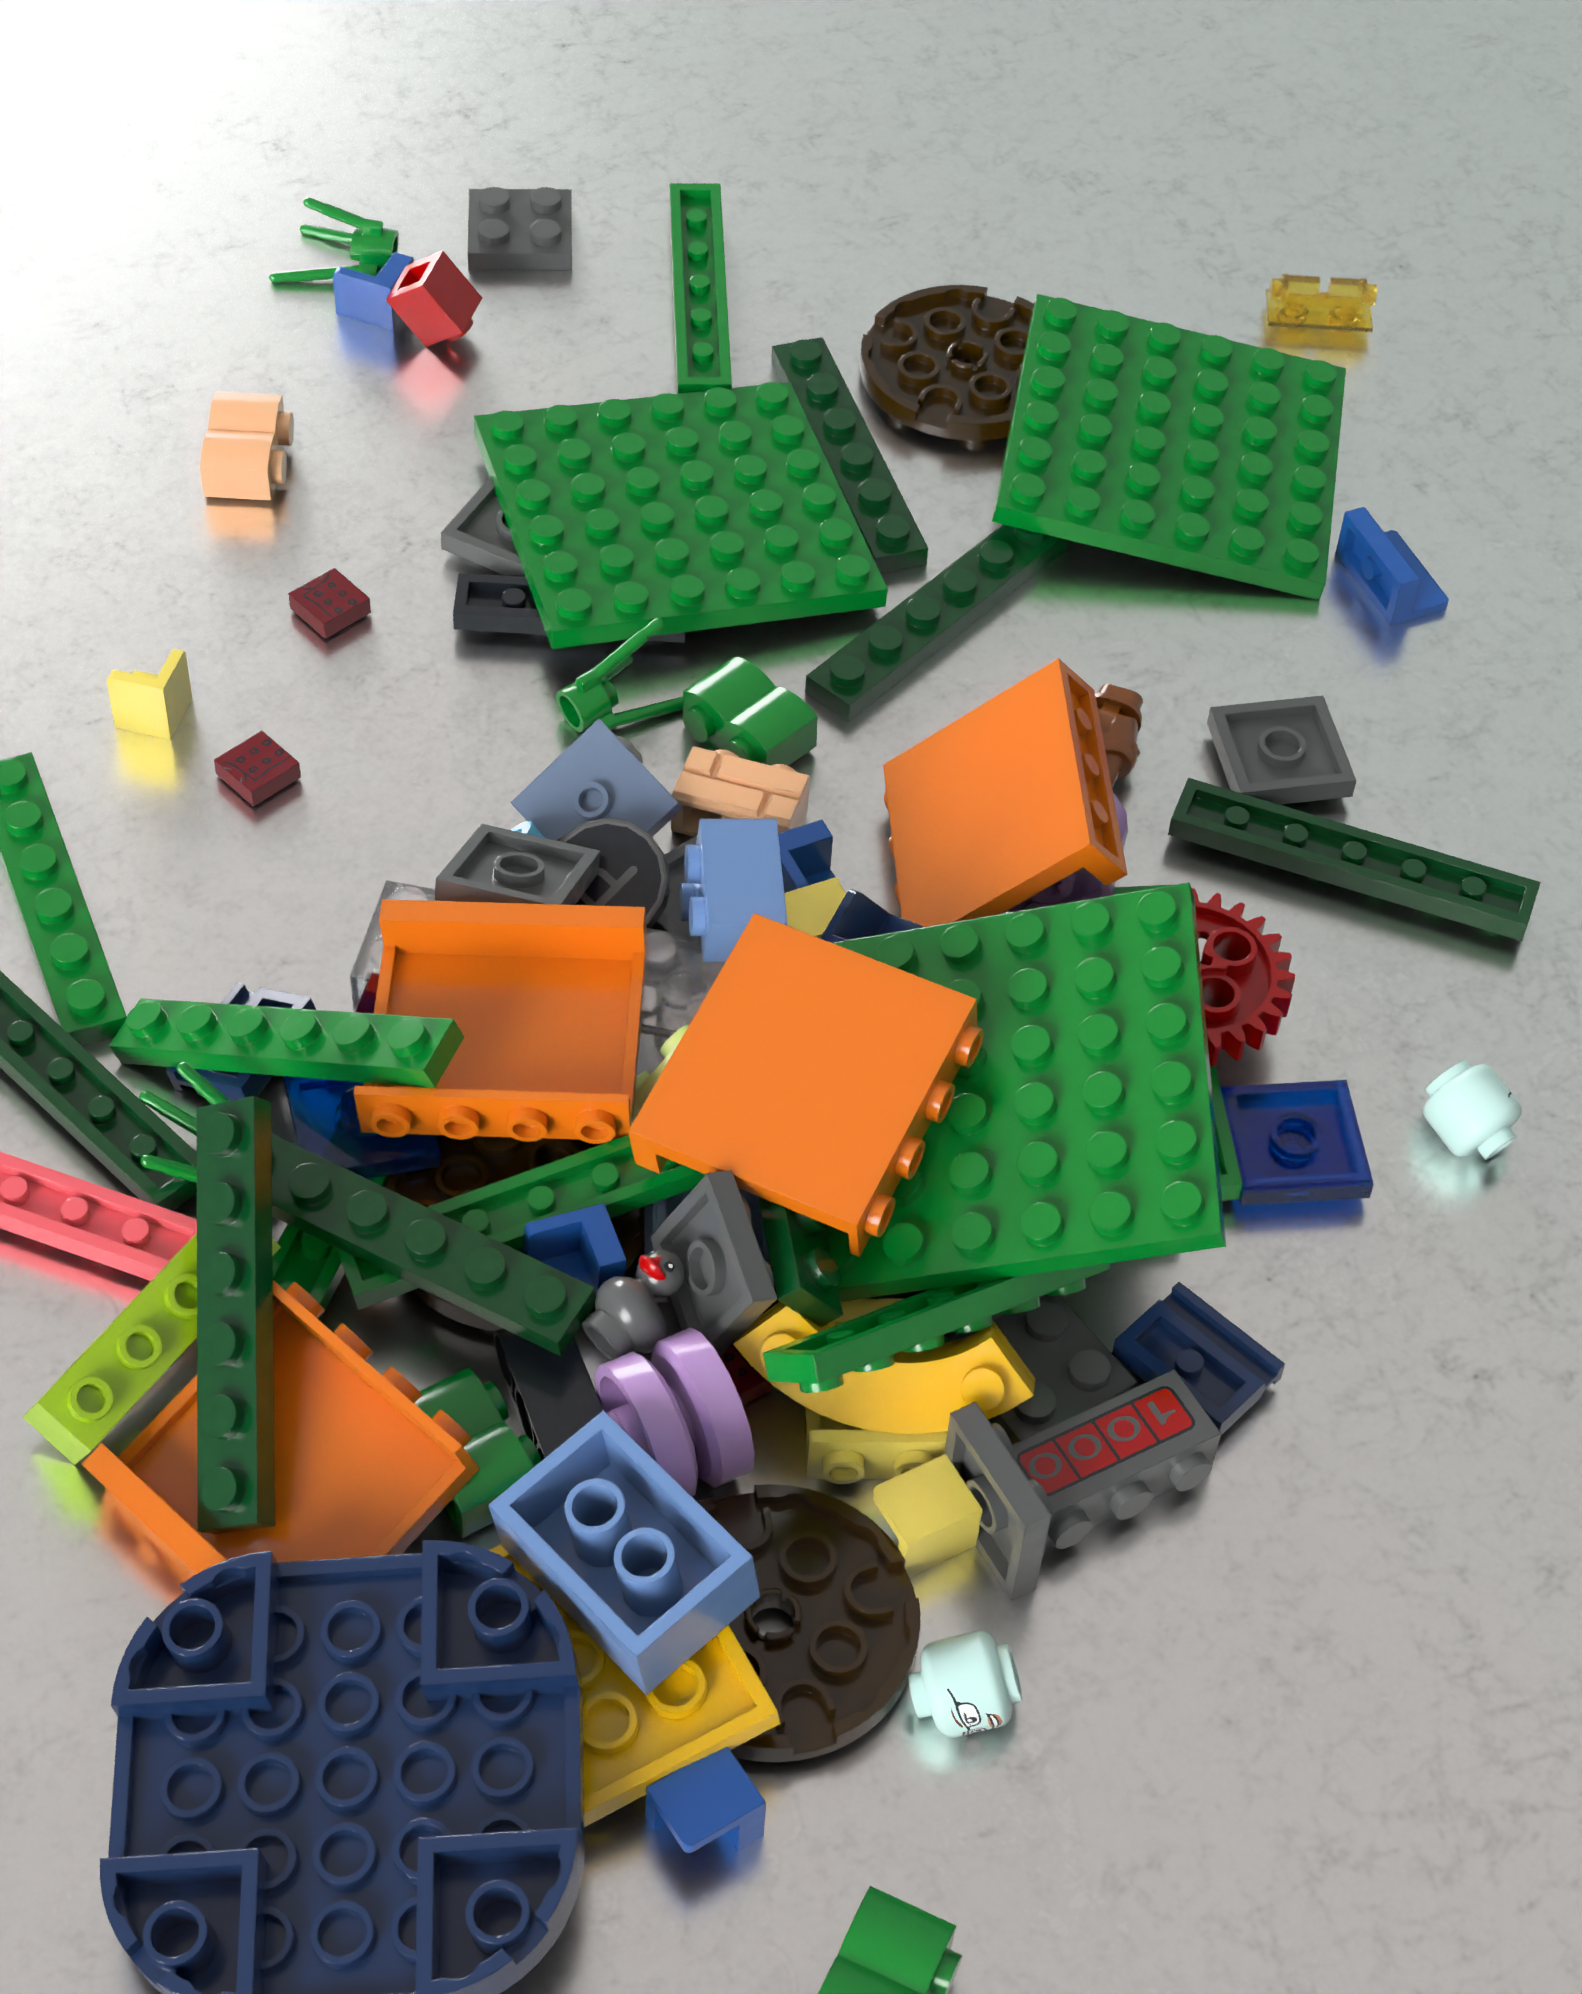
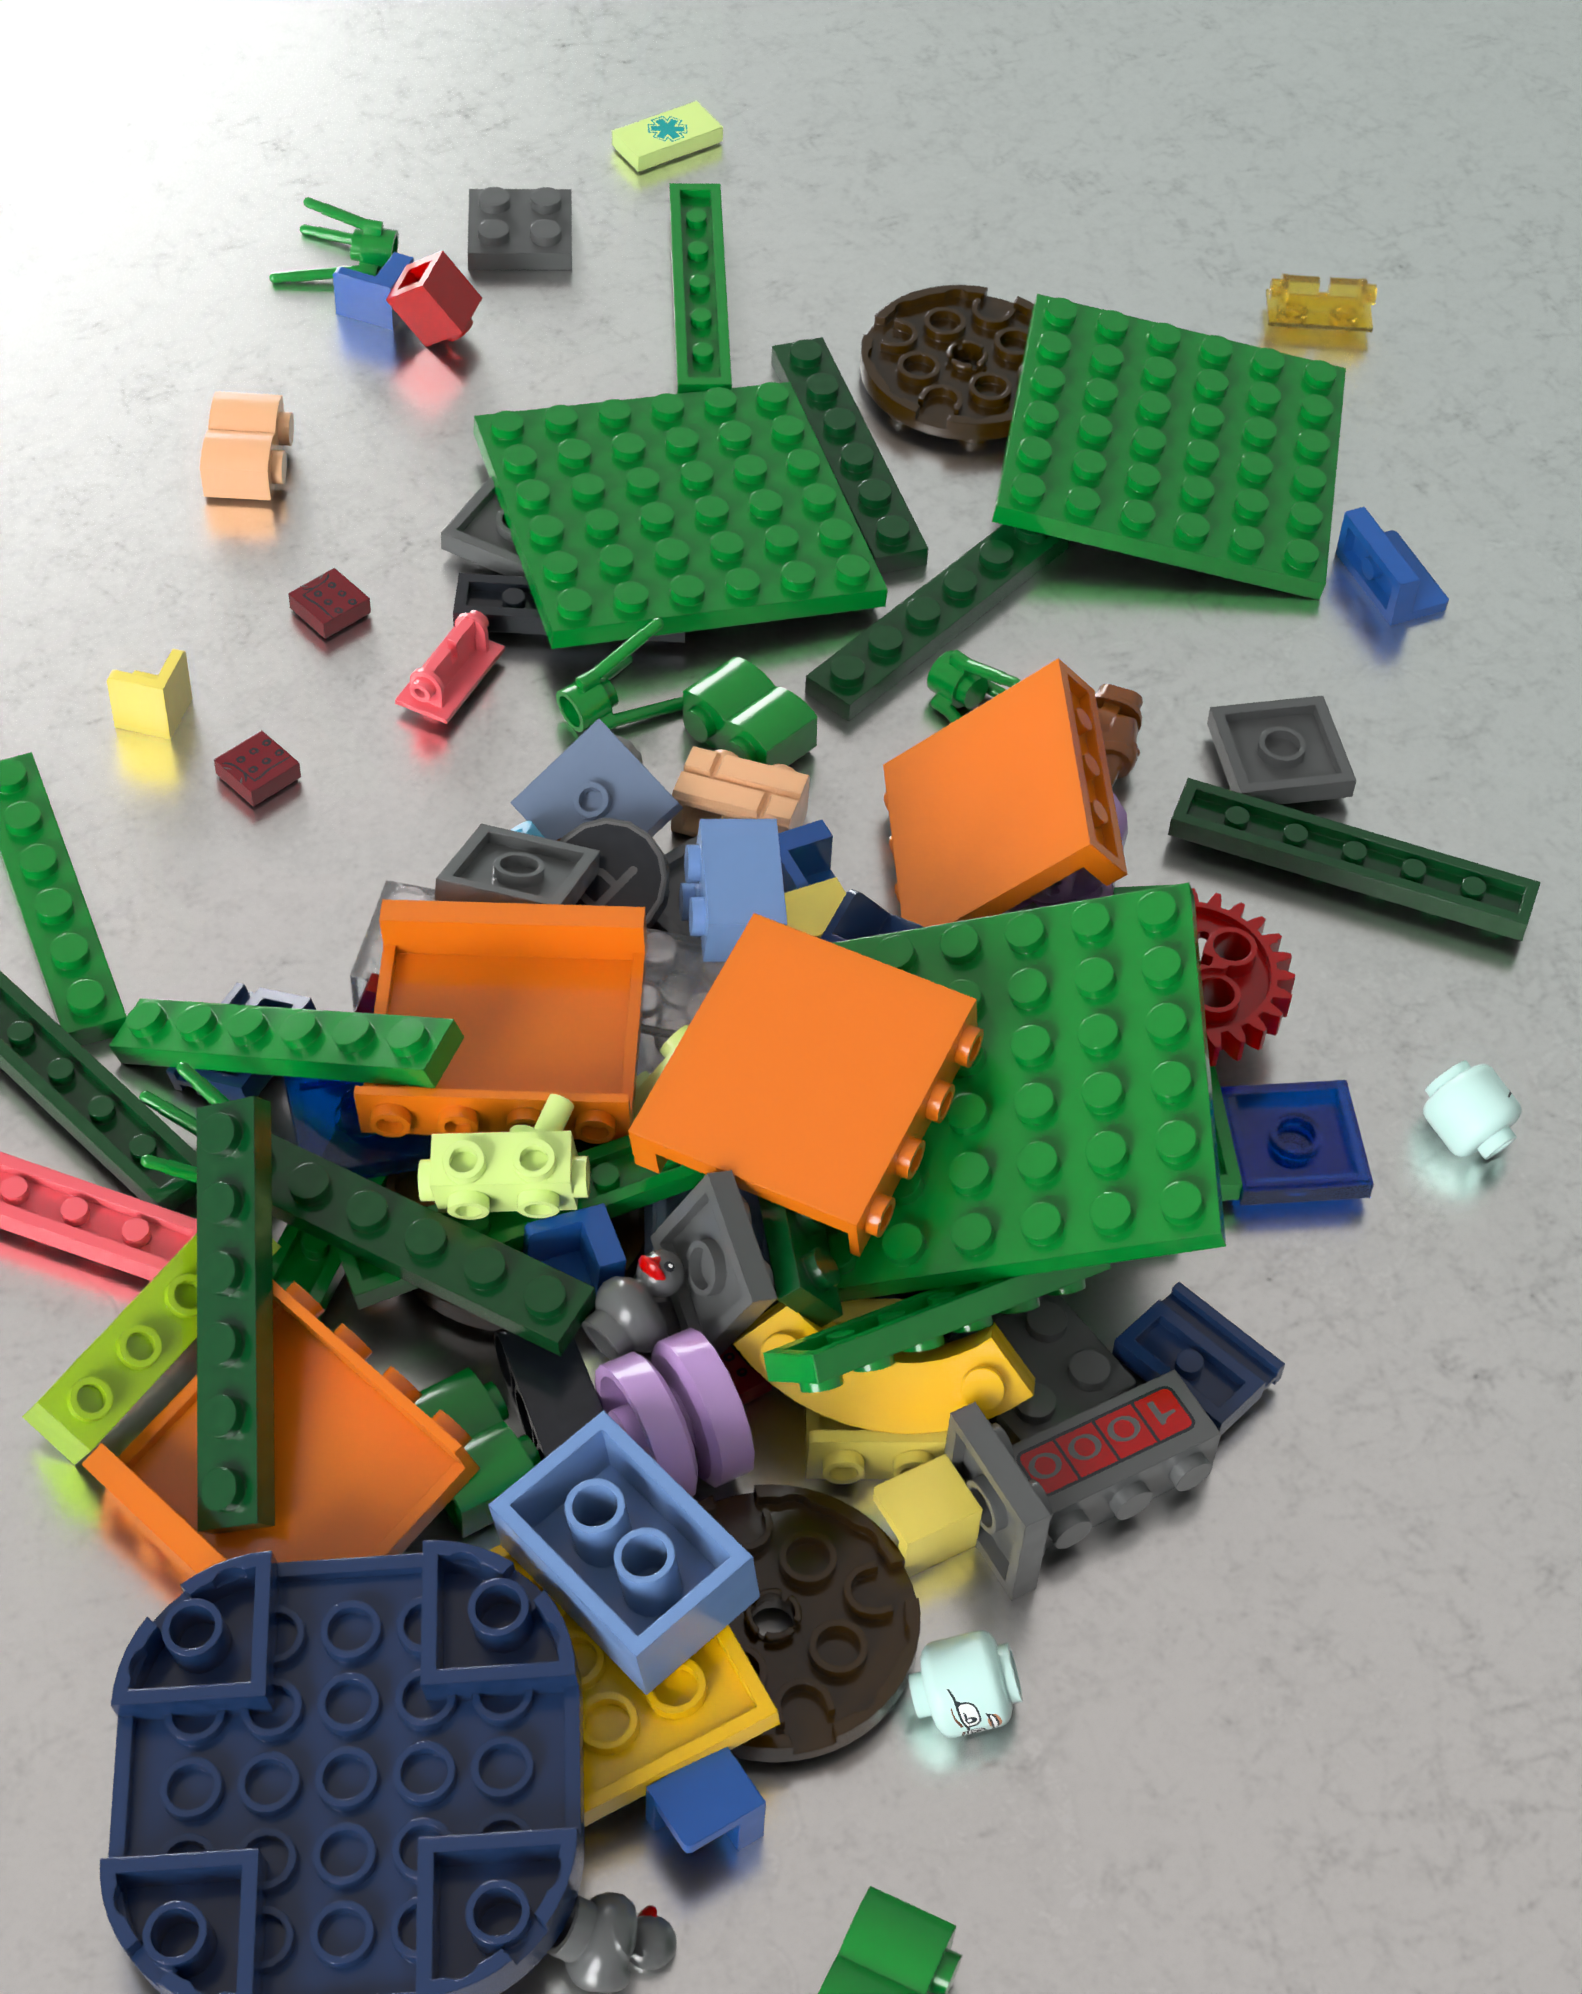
none -> coral hinge [395,610,505,724]
none -> yellowish green brick [418,1094,590,1220]
none -> dark grey animal [548,1892,677,1994]
none -> yellowish green tile [612,101,723,172]
none -> green plant [927,650,1020,723]

